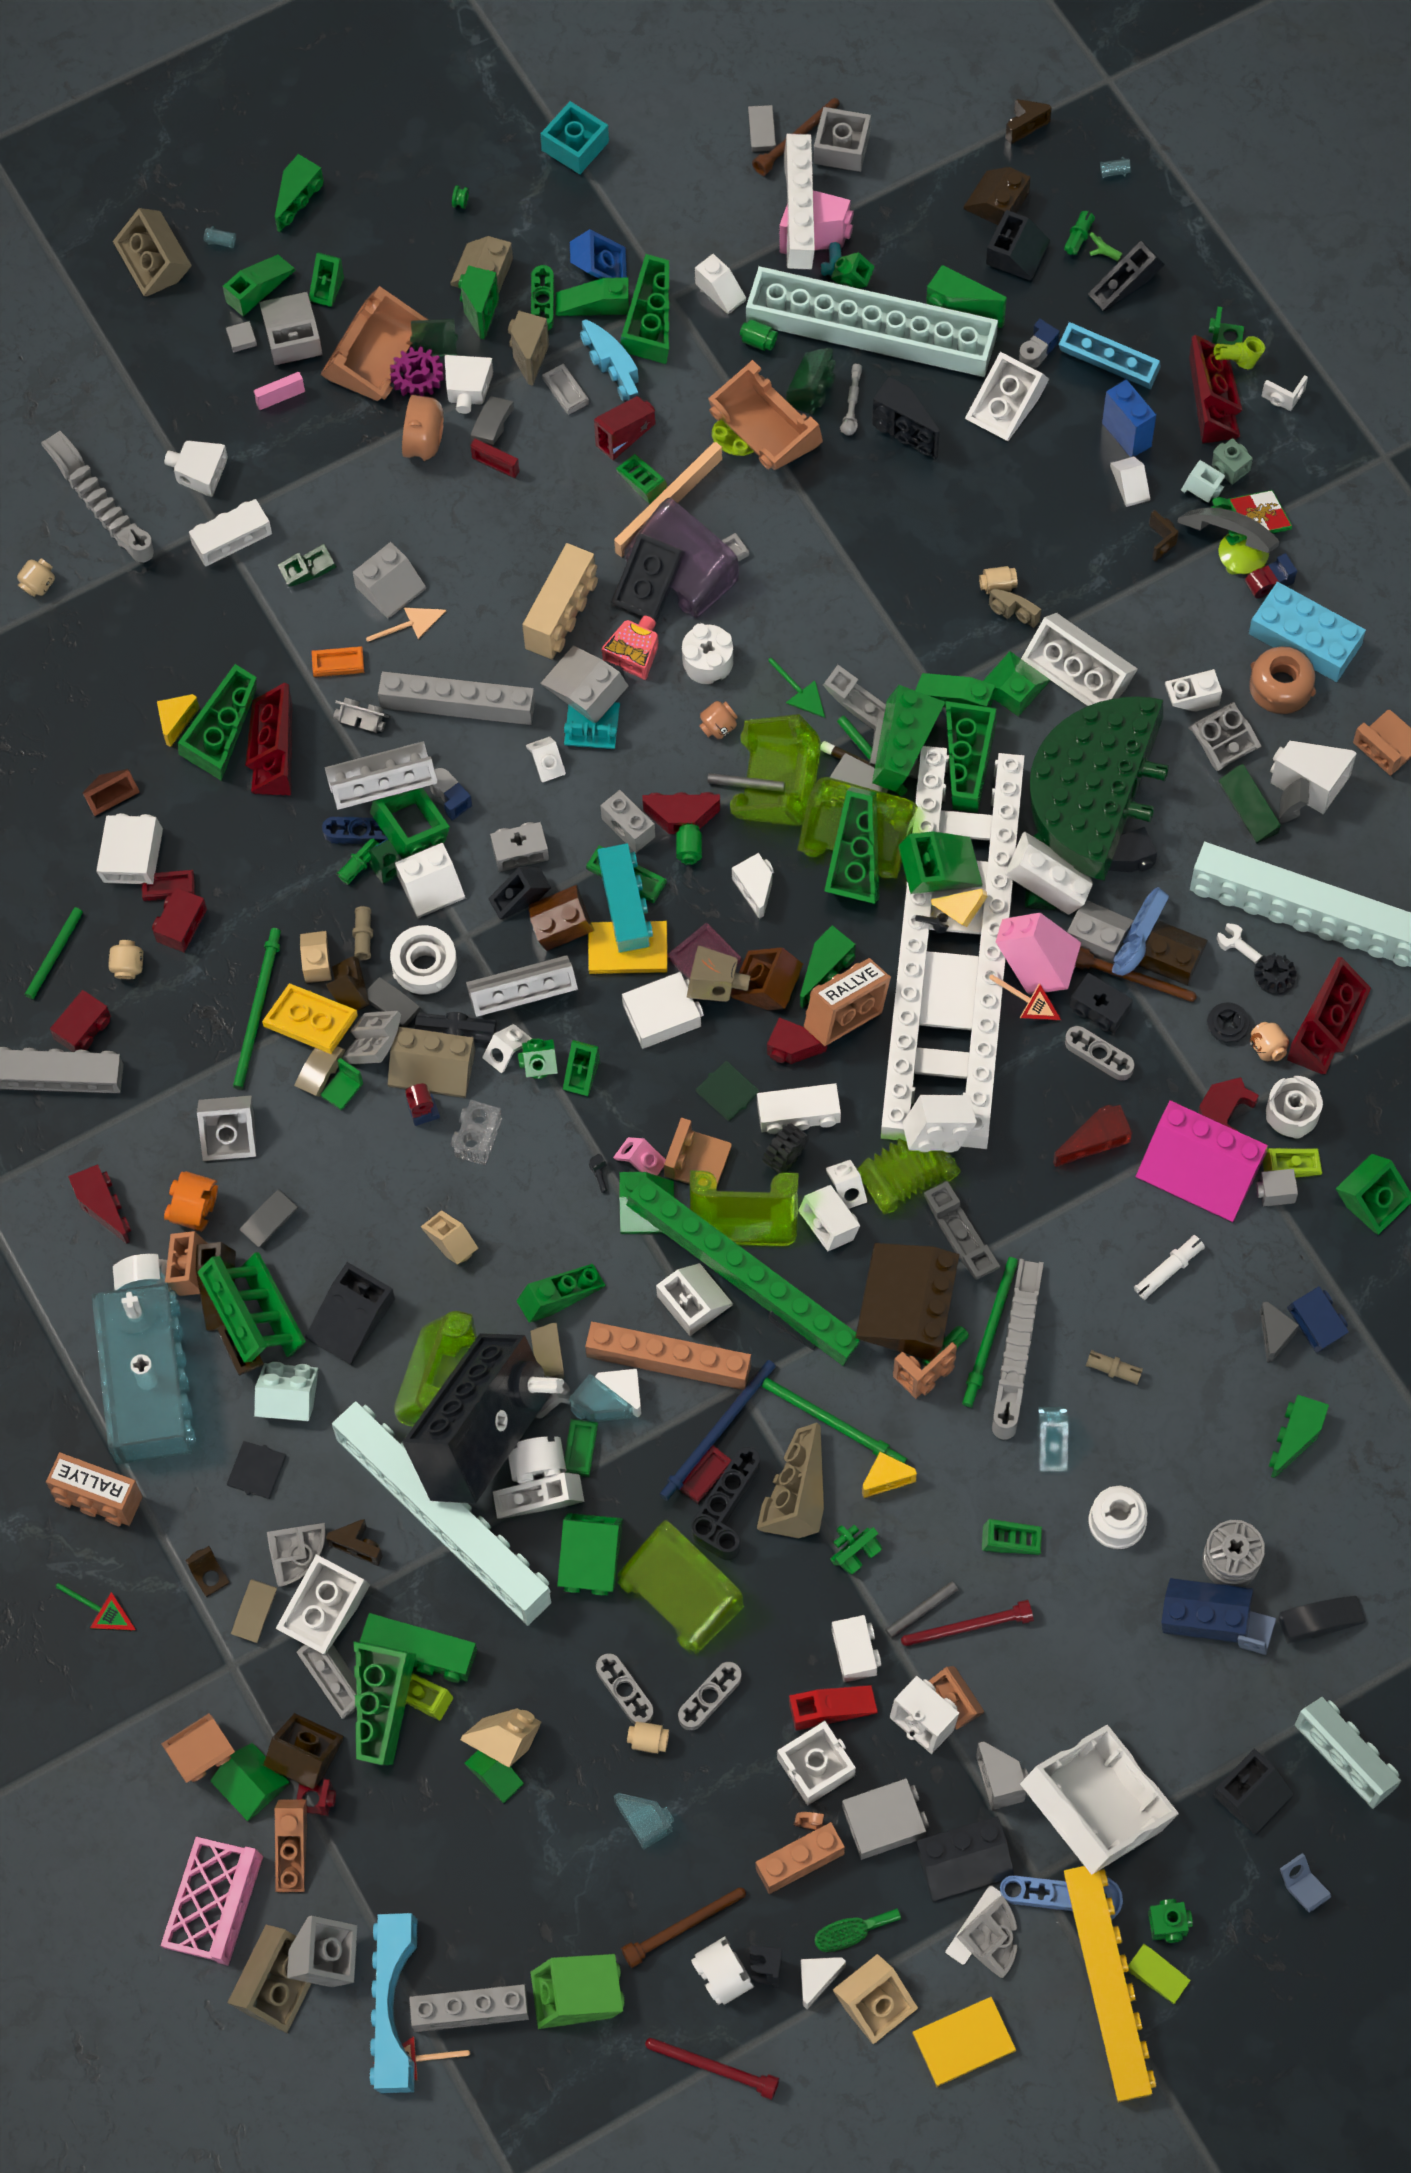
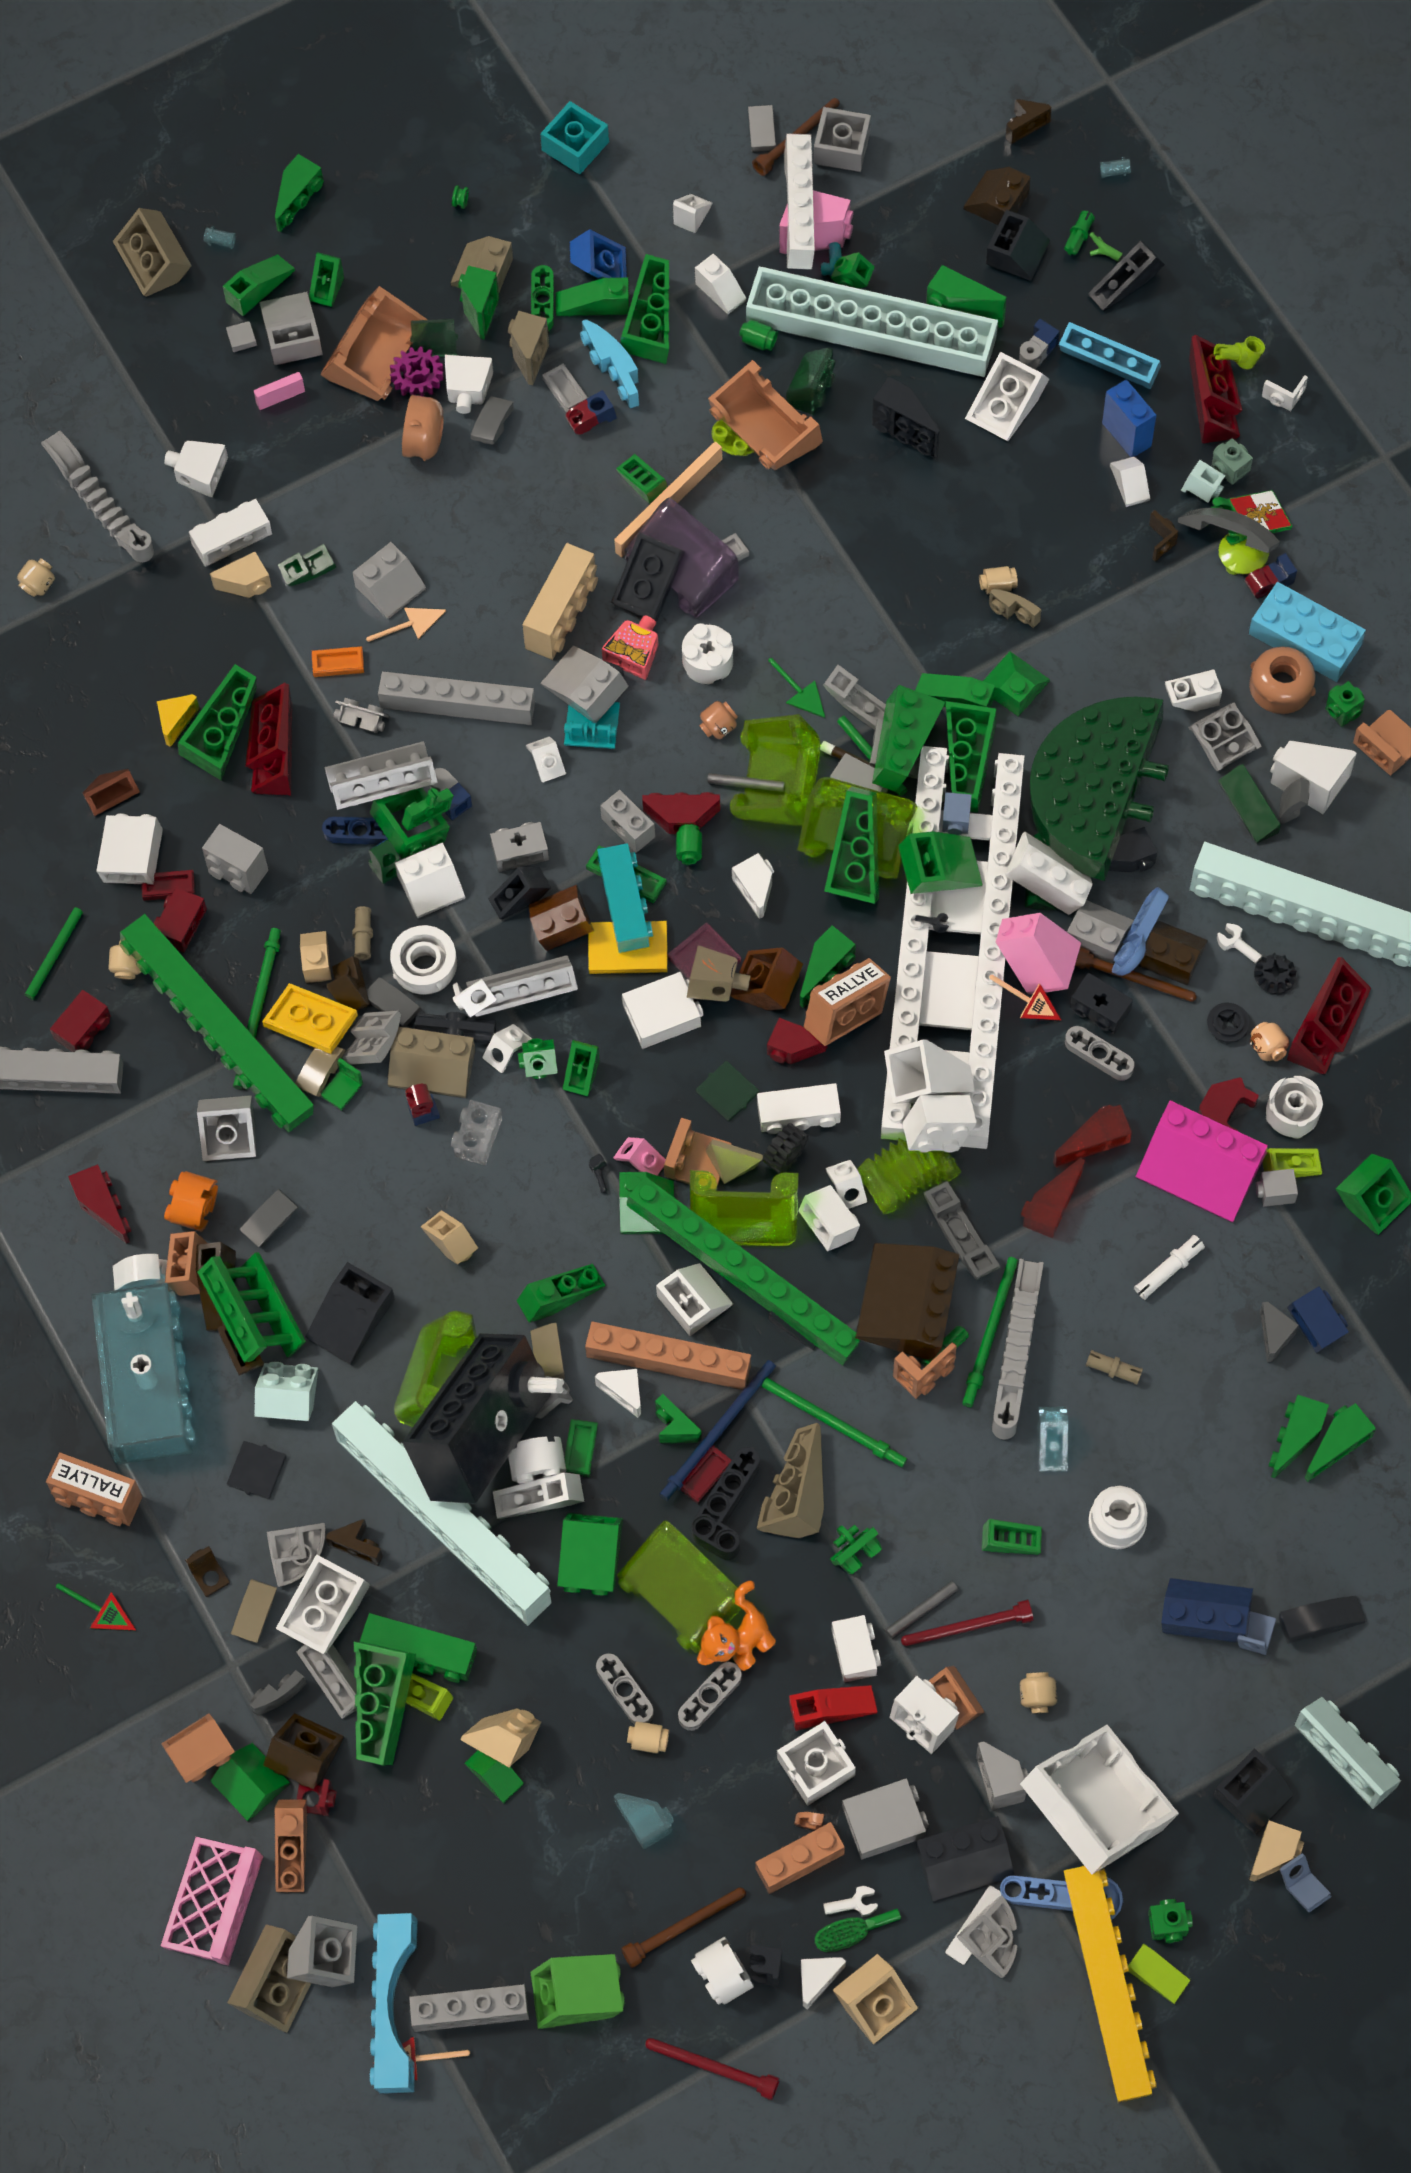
green axle [336,839,379,885] -> none
dark red tile [471,439,520,478] -> none
clear light blue slope [569,1374,633,1422] -> none
dark red slope [594,396,655,461] -> none
light grey piece [840,364,862,435] -> none
yellow slope [862,1452,917,1498] -> none
yellow tile [912,1997,1016,2087] -> none
yellow slope [931,889,988,927] -> none
white slope [1021,613,1138,706] -> none
light grey wheel [1202,1520,1265,1587] -> none
green bracket [1209,307,1244,345] -> none
none -> green brick [120,914,314,1133]
none -> light grey brick [202,824,268,894]
none -> tan slope [210,552,271,598]
none -> dark grey slope [250,1670,307,1716]
none -> green plate [402,788,454,831]
none -> white bracket [452,979,496,1017]
none -> leg [565,390,617,435]
none -> green slope [655,1394,702,1443]
none -> white slope [673,194,712,233]
none -> orange animal [697,1581,776,1671]
none -> dark tan slope [706,1139,763,1184]
none -> white bar [823,1886,878,1917]
none -> white slope [884,1040,975,1104]
none -> sand blue brick [942,792,971,835]
none -> tan head [1020,1672,1057,1713]
none -> clear red slope [1021,1158,1085,1238]
none -> tan slope [1249,1821,1304,1882]
none -> green slope [1305,1403,1376,1482]
none -> green brick [1325,681,1365,727]

